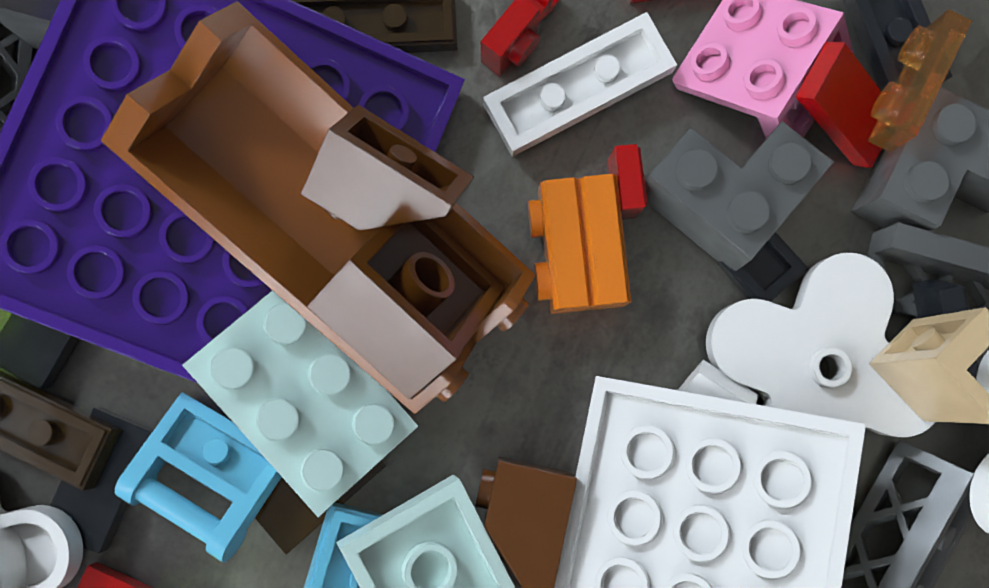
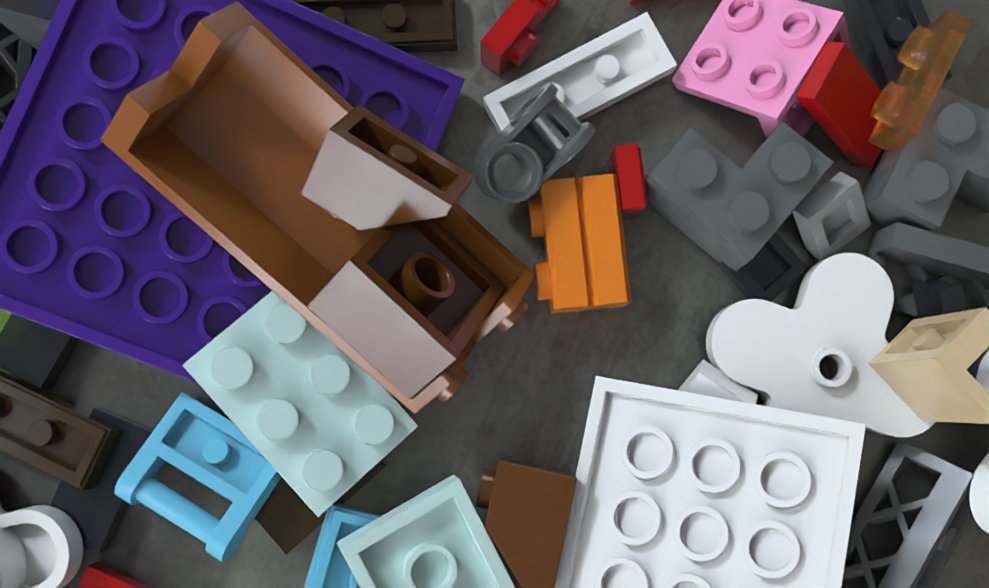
none -> dark grey piece [473,81,596,203]
none -> light grey plate [792,171,871,261]

